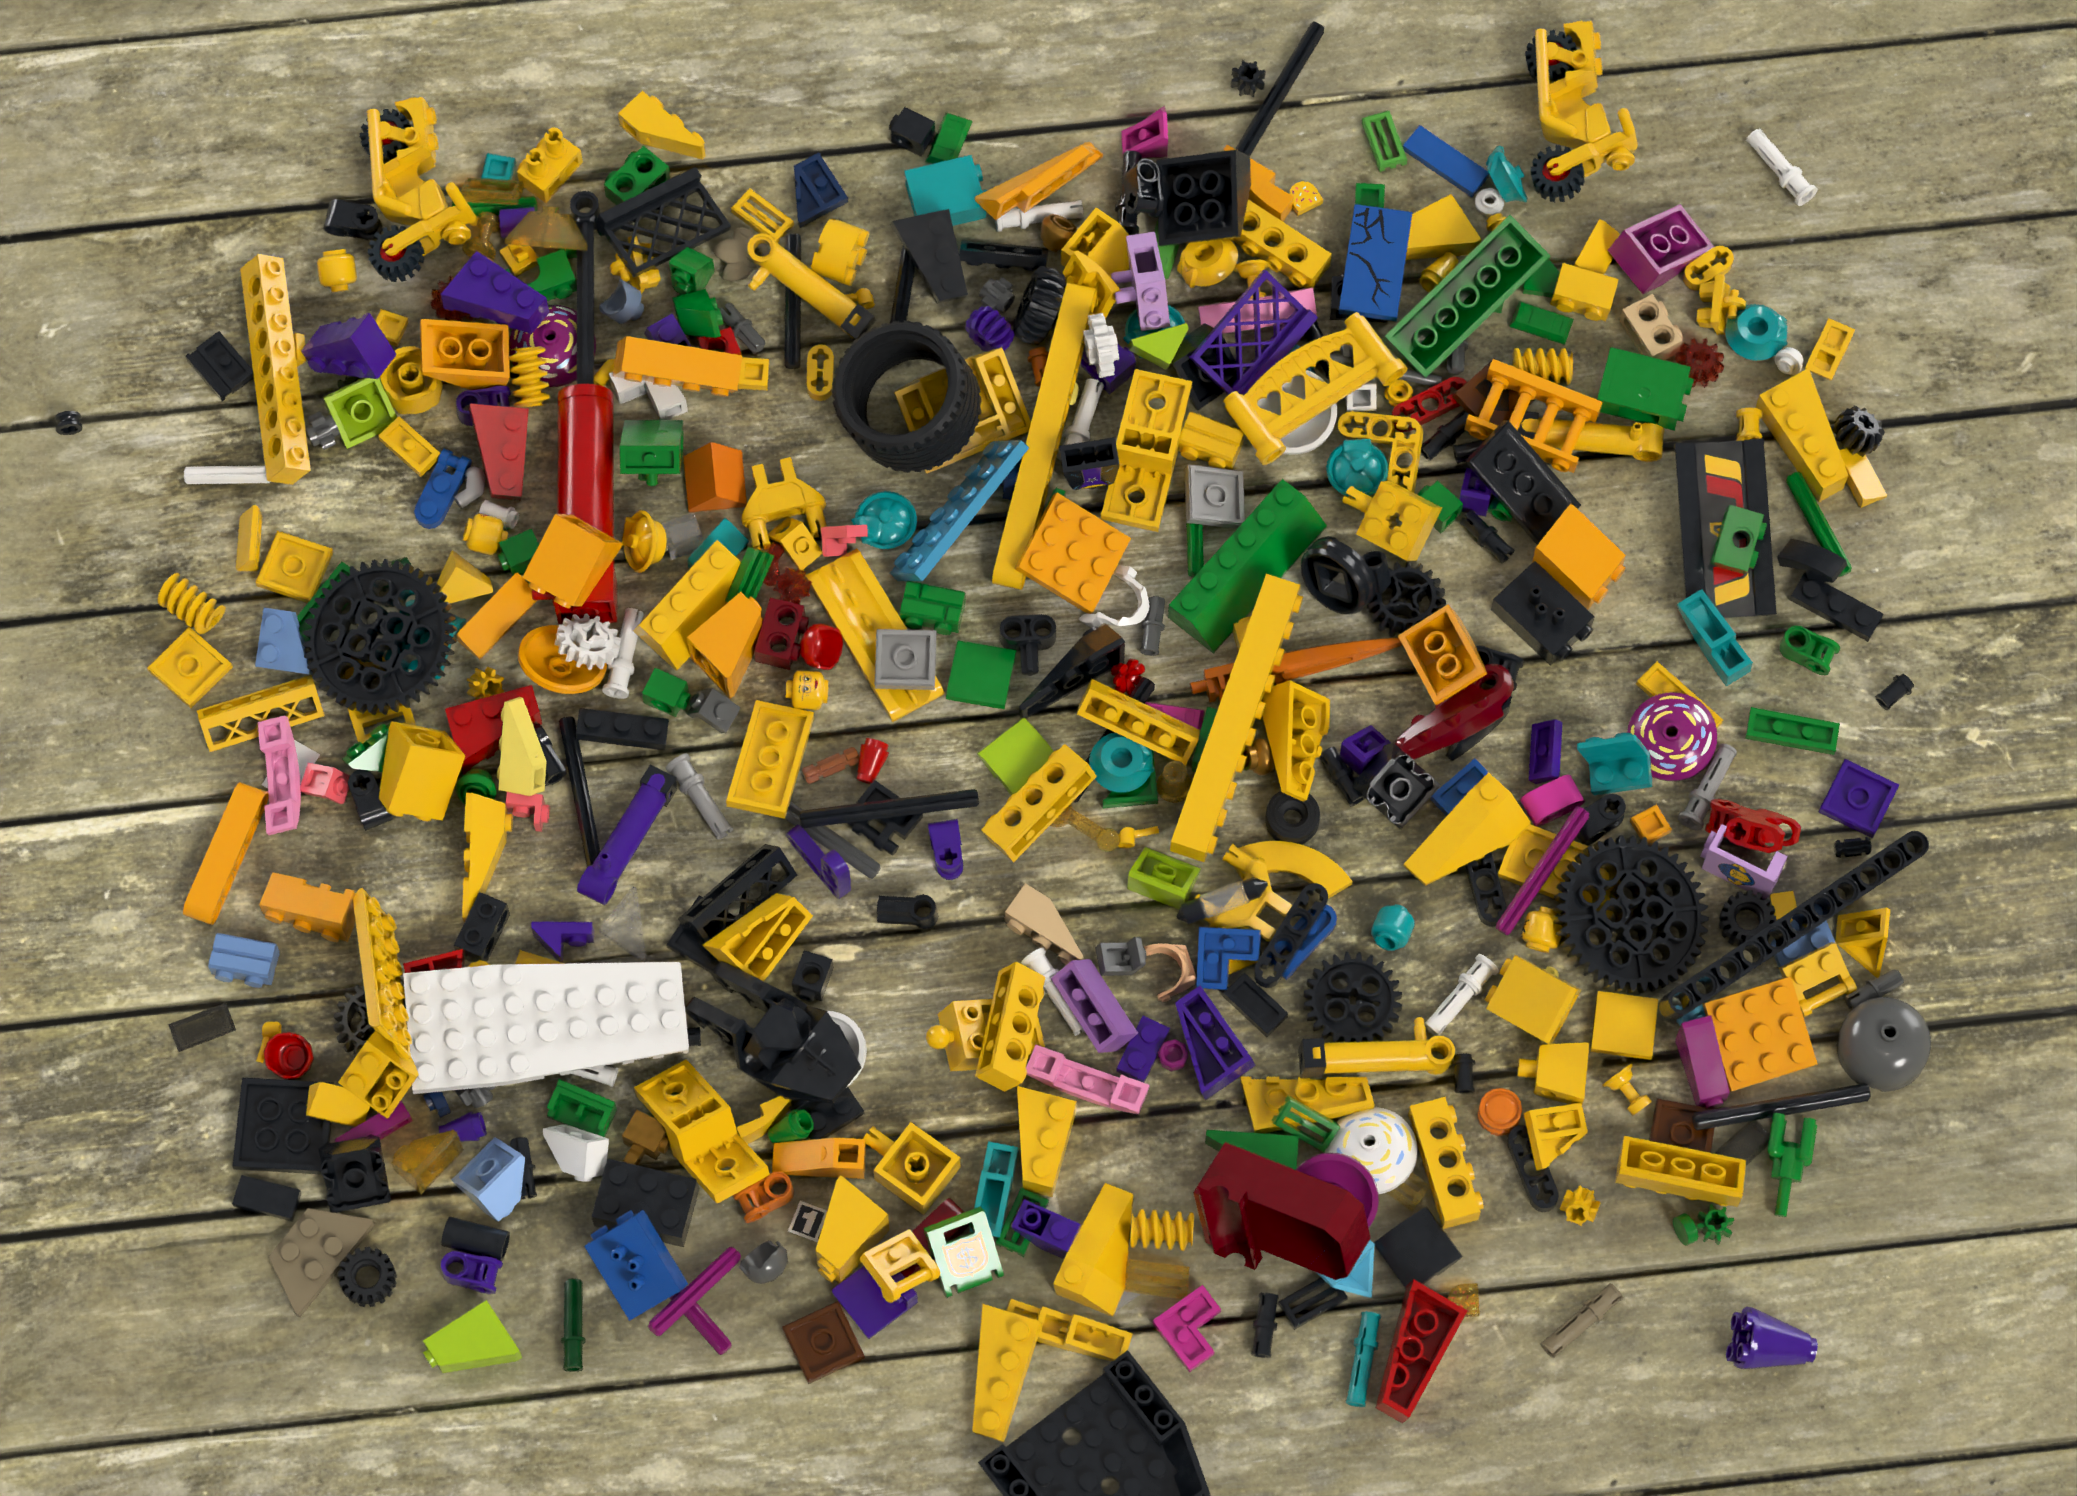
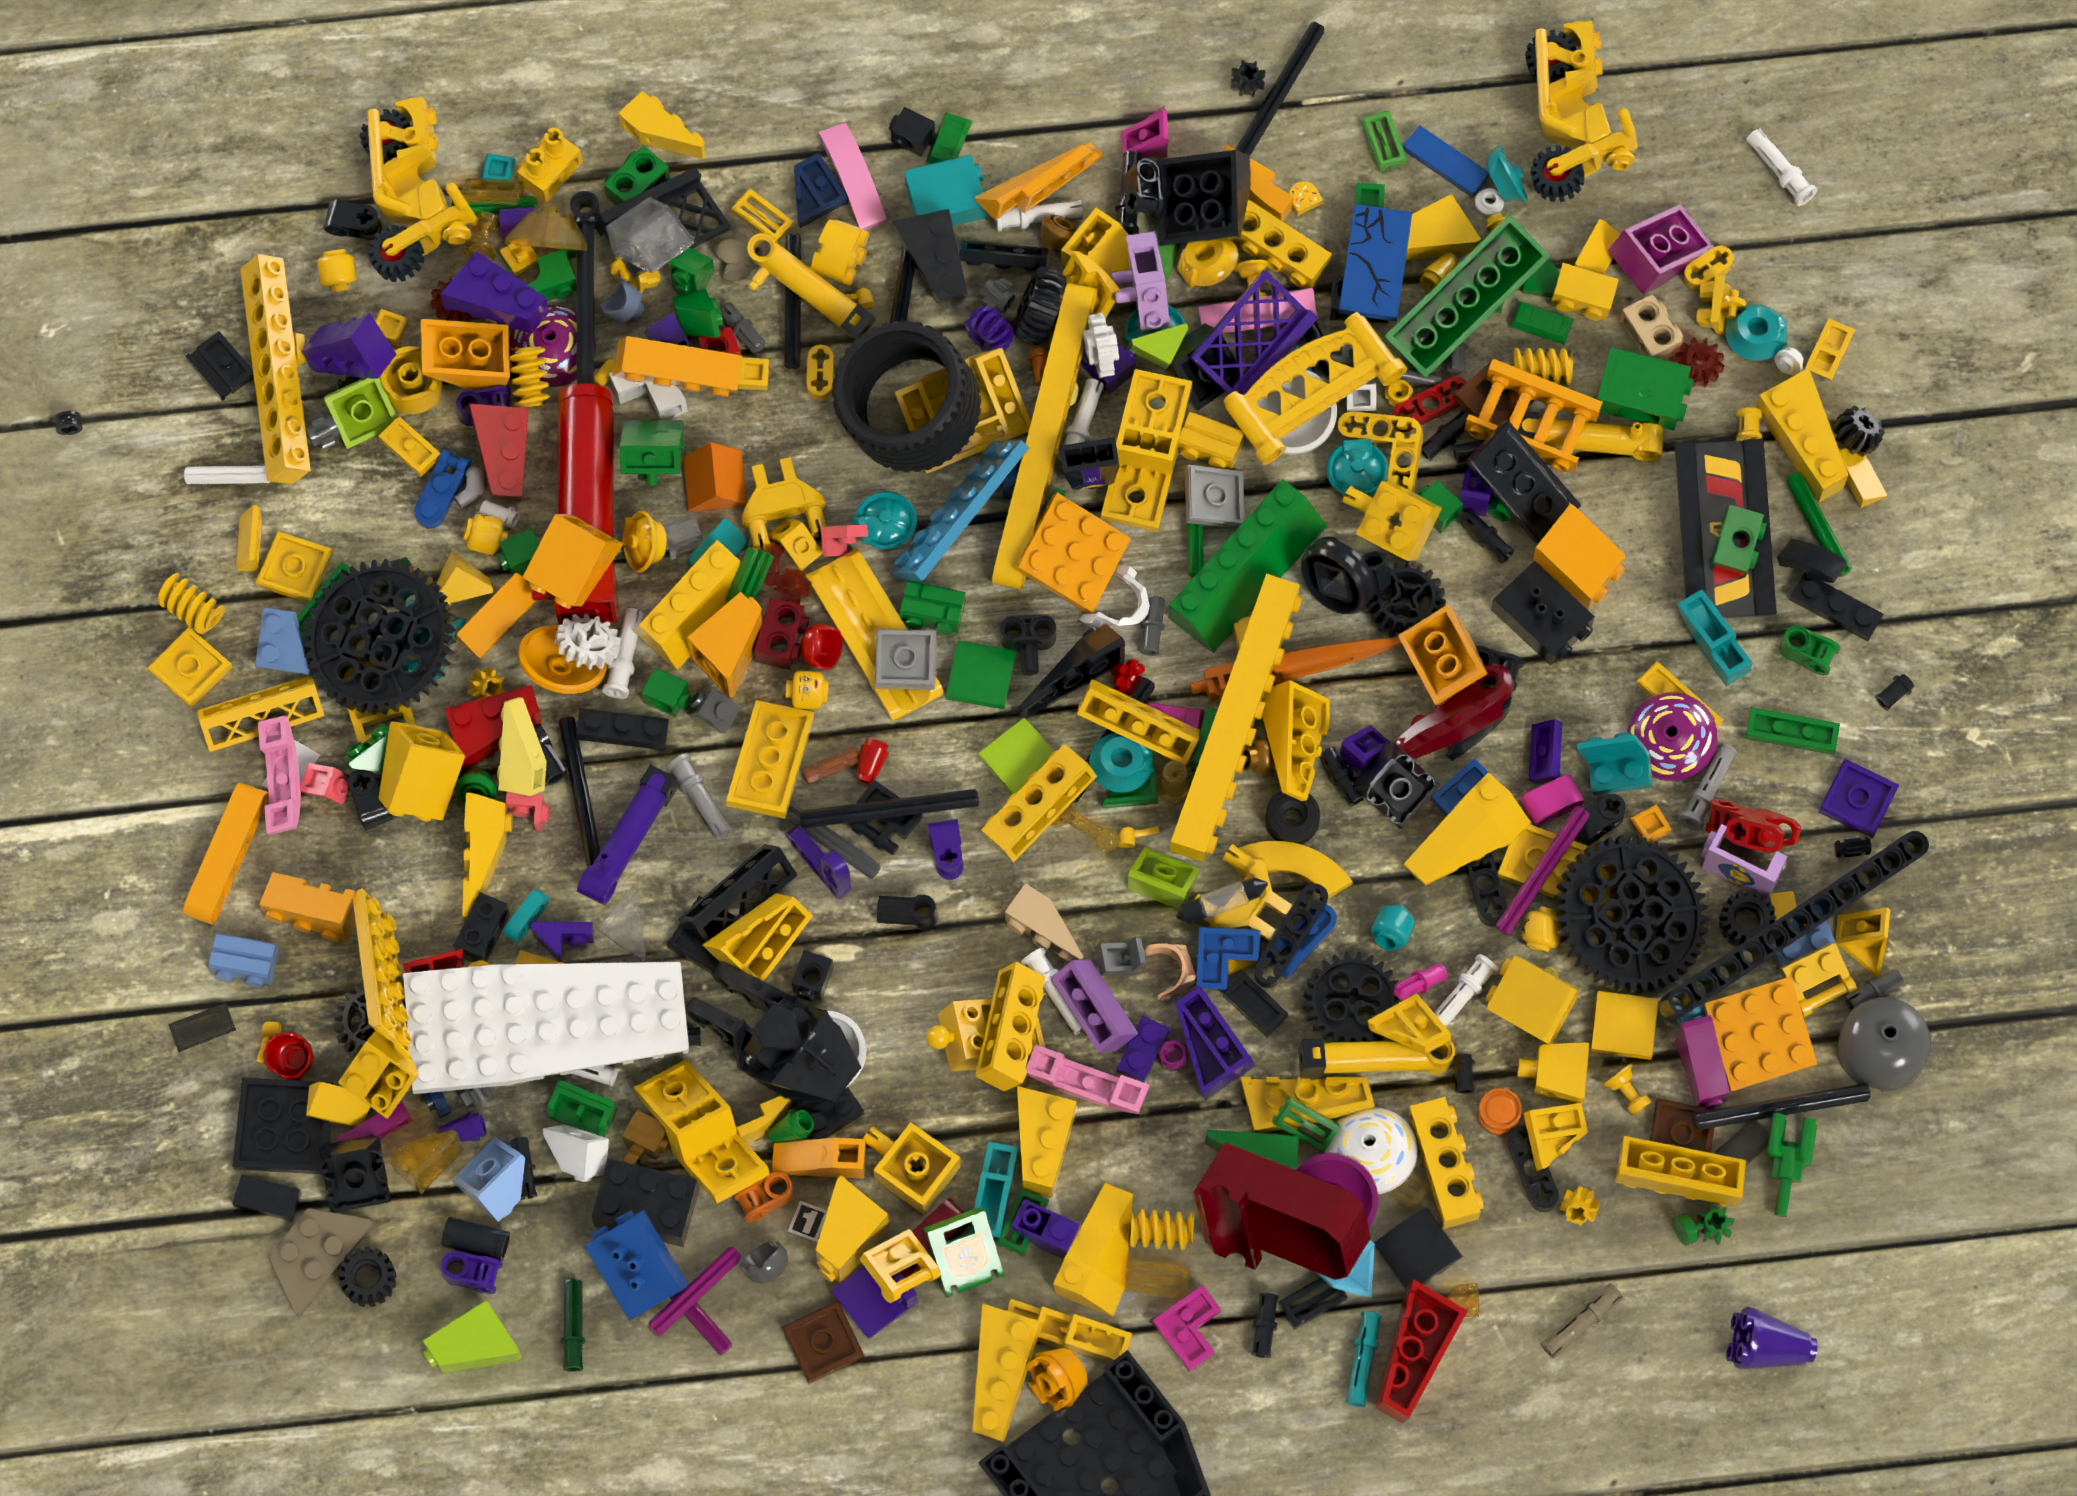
none -> teal beam [503,888,550,943]
none -> clear slope [606,197,695,273]
none -> bright pink slope [819,123,887,230]
none -> light orange cone [1026,1348,1087,1411]
none -> yellow wing [1367,993,1451,1054]
none -> dark pink axle [1393,963,1447,1001]

